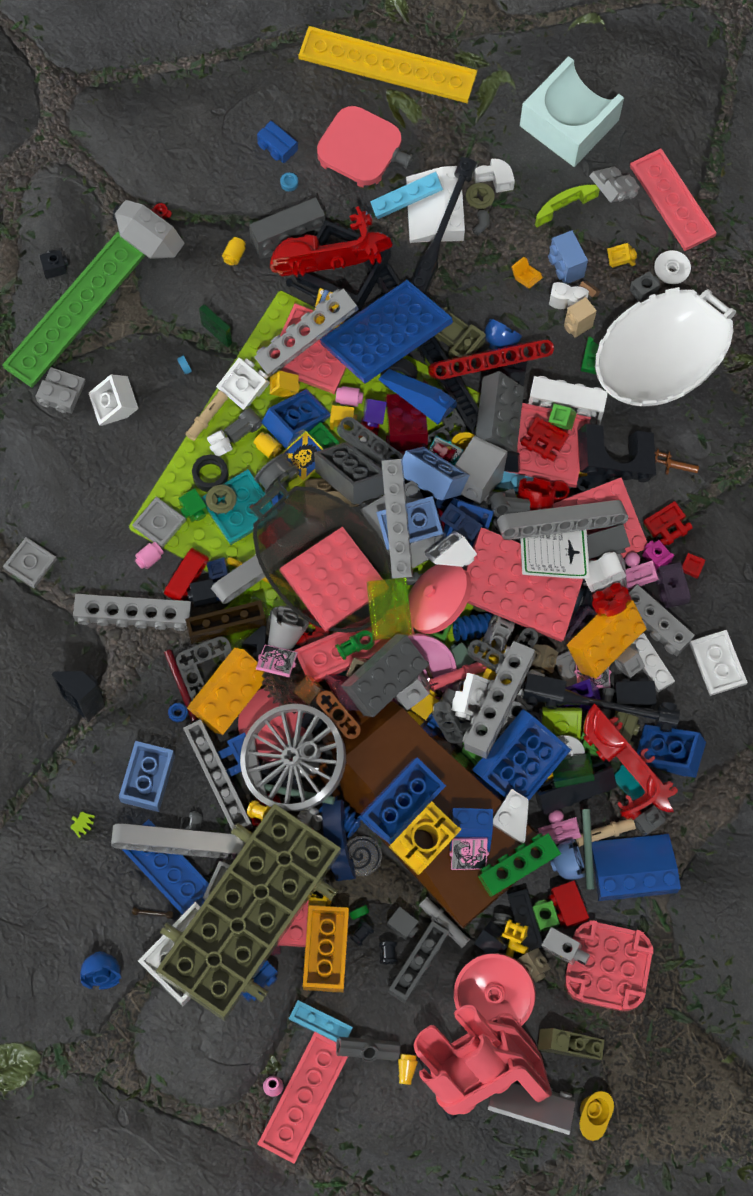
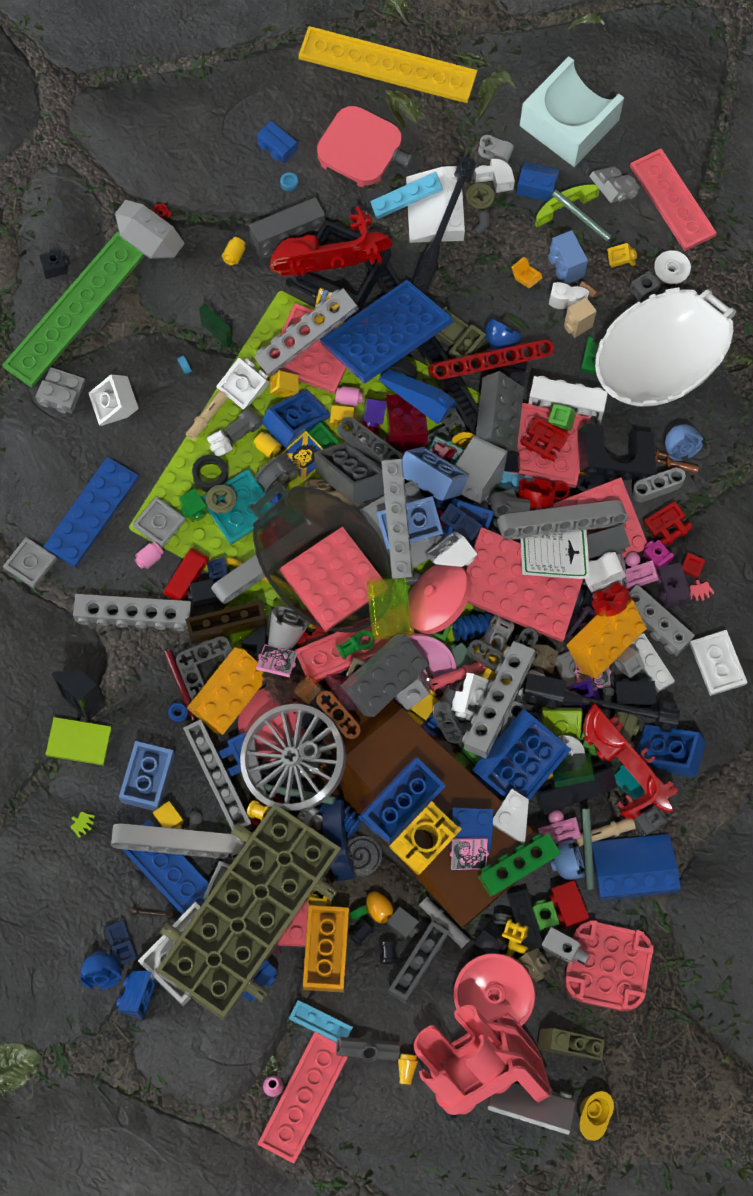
none -> blue plate [43,457,139,568]
none -> lime tile [46,717,112,766]
none -> dark blue slope [104,920,137,965]
none -> blue slope [116,971,156,1020]
none -> yellow brick [153,801,184,829]
none -> light orange animal [366,891,394,923]
none -> light grey piece [478,135,514,163]
none -> blue slope [516,162,559,202]
none -> sand green bar [552,189,611,241]
none -> light grey beam [632,468,686,503]
none -> medium blue cylinder [665,424,704,461]
none -> coral piece [689,580,714,601]

